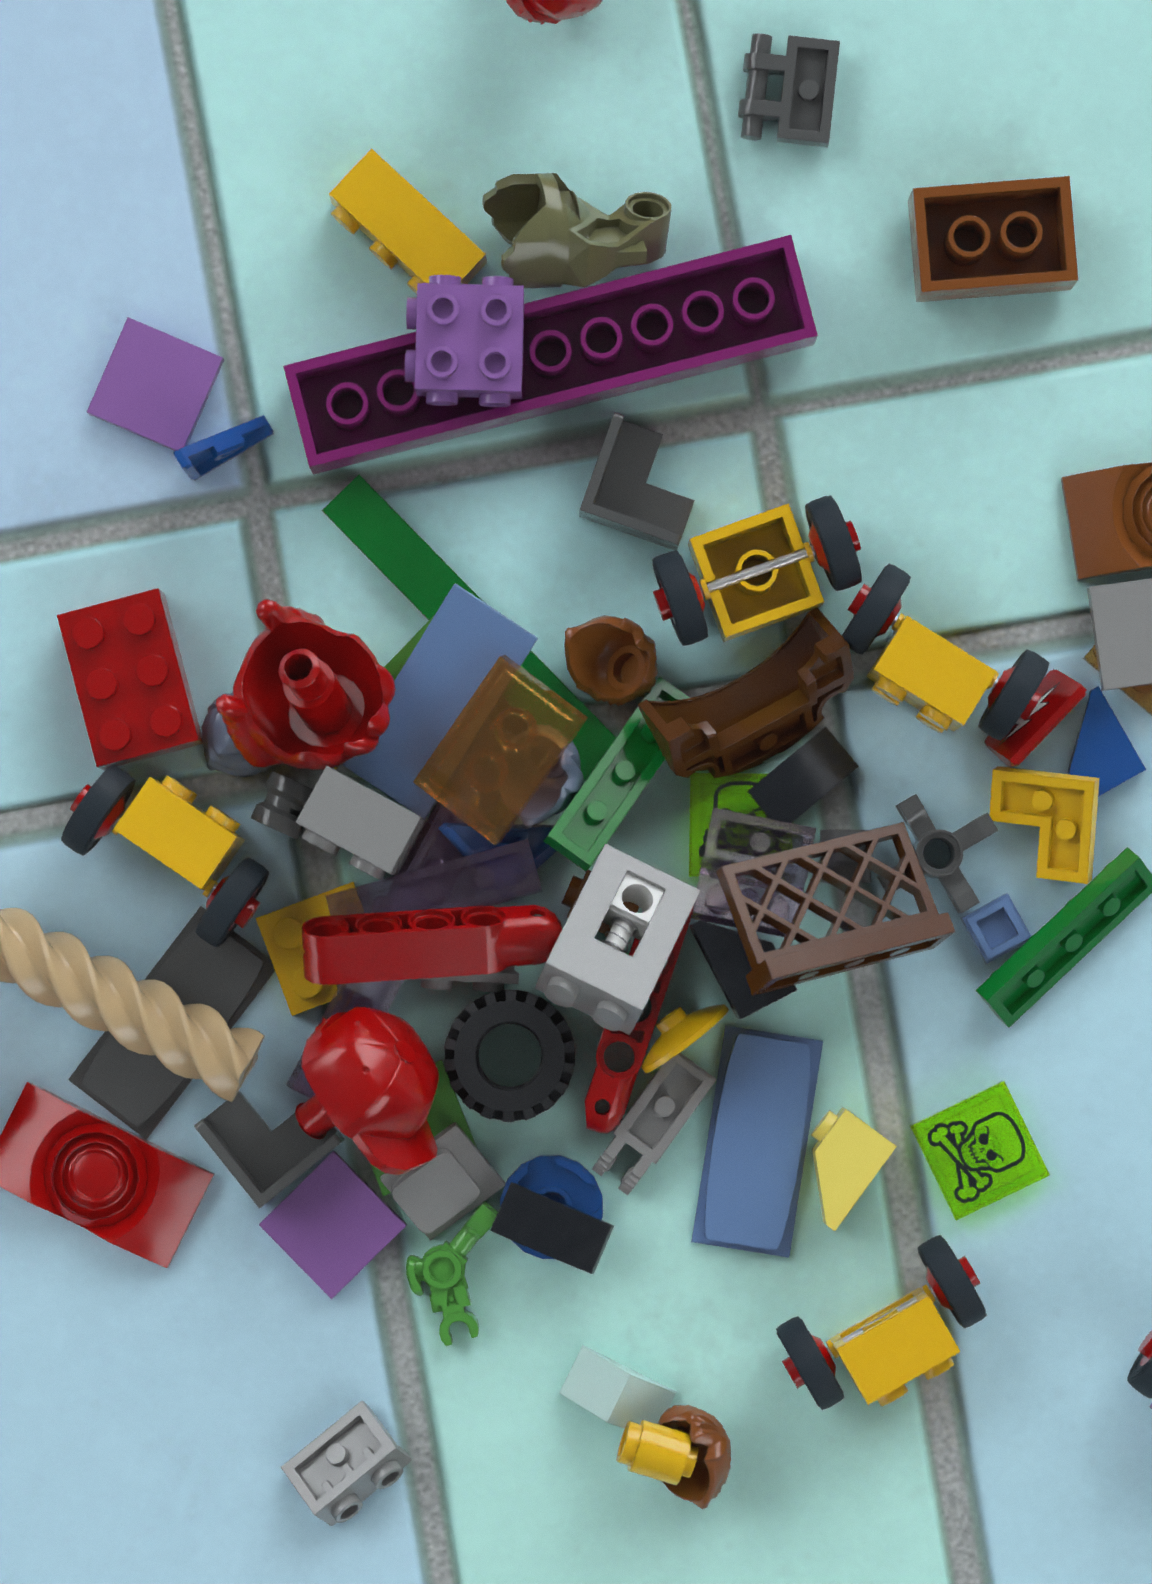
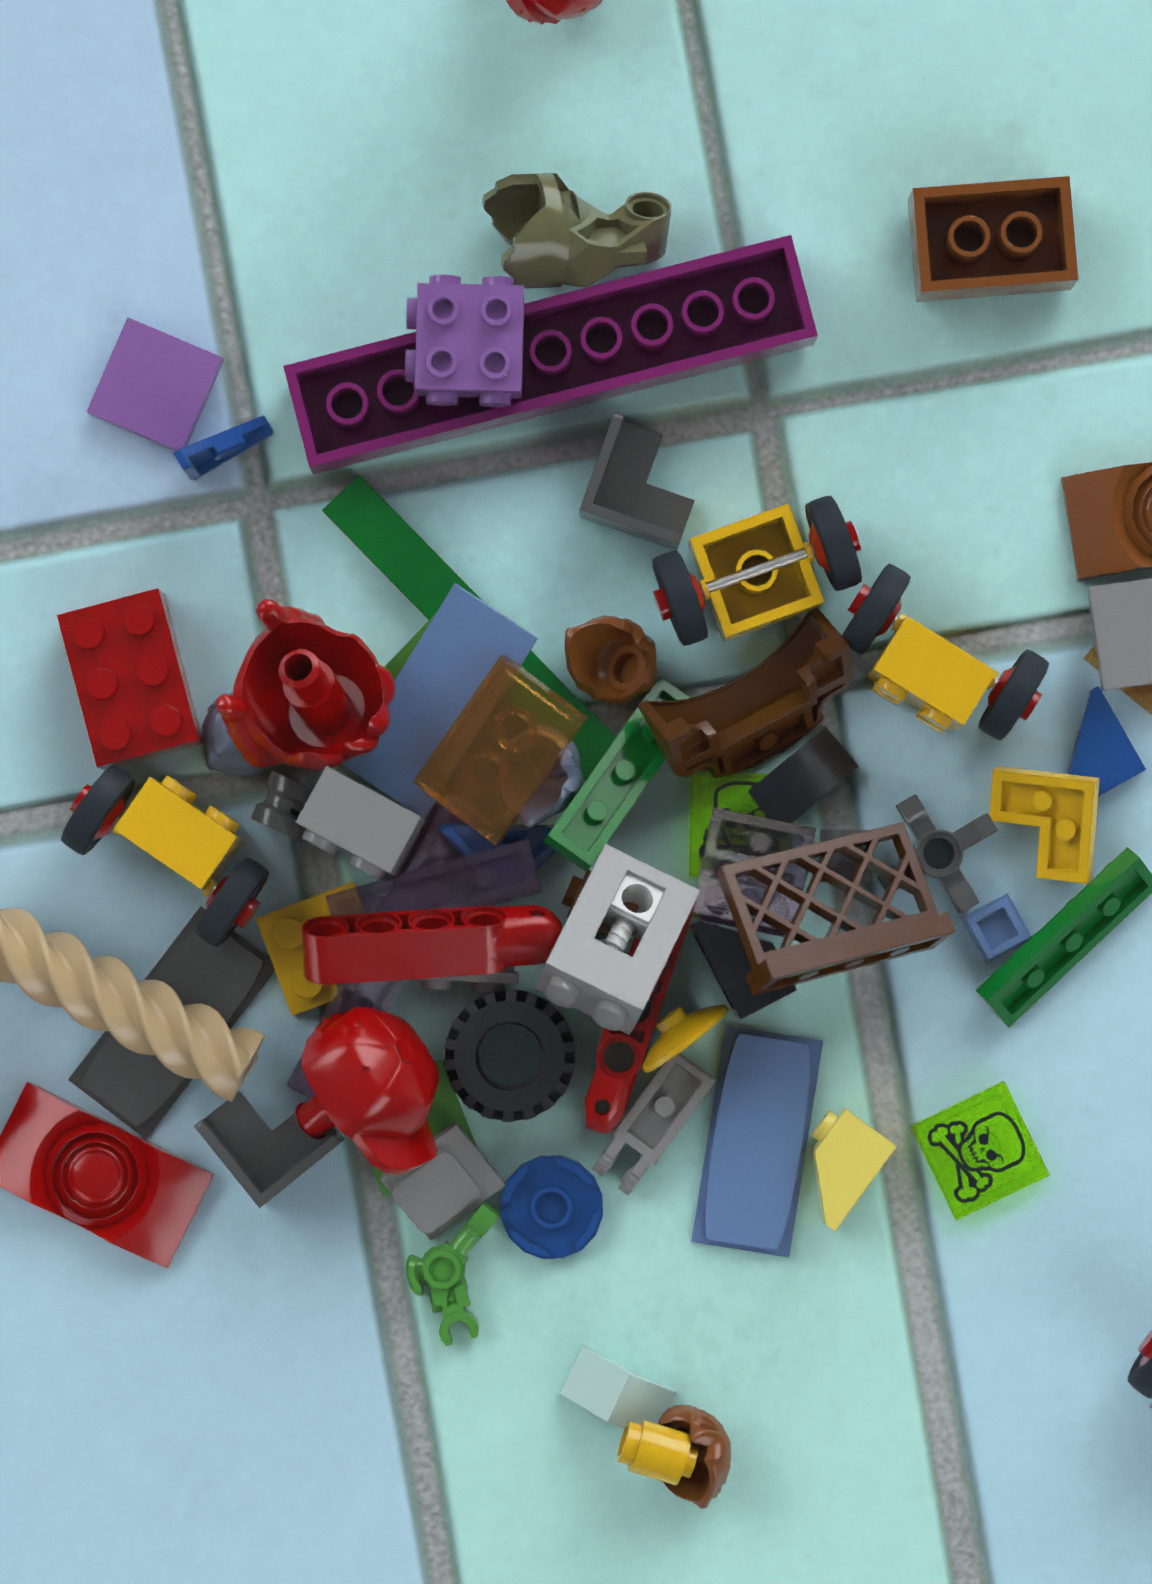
medium lavender tile [258,1150,407,1299] -> none
light grey bracket [281,1401,412,1526] -> none
yellow brick [329,148,487,294] -> none
black slope [490,1182,614,1274] -> none
dark grey plate [738,33,840,147] -> none
brick [776,1235,987,1410] -> none
red slope [984,669,1087,768] -> none

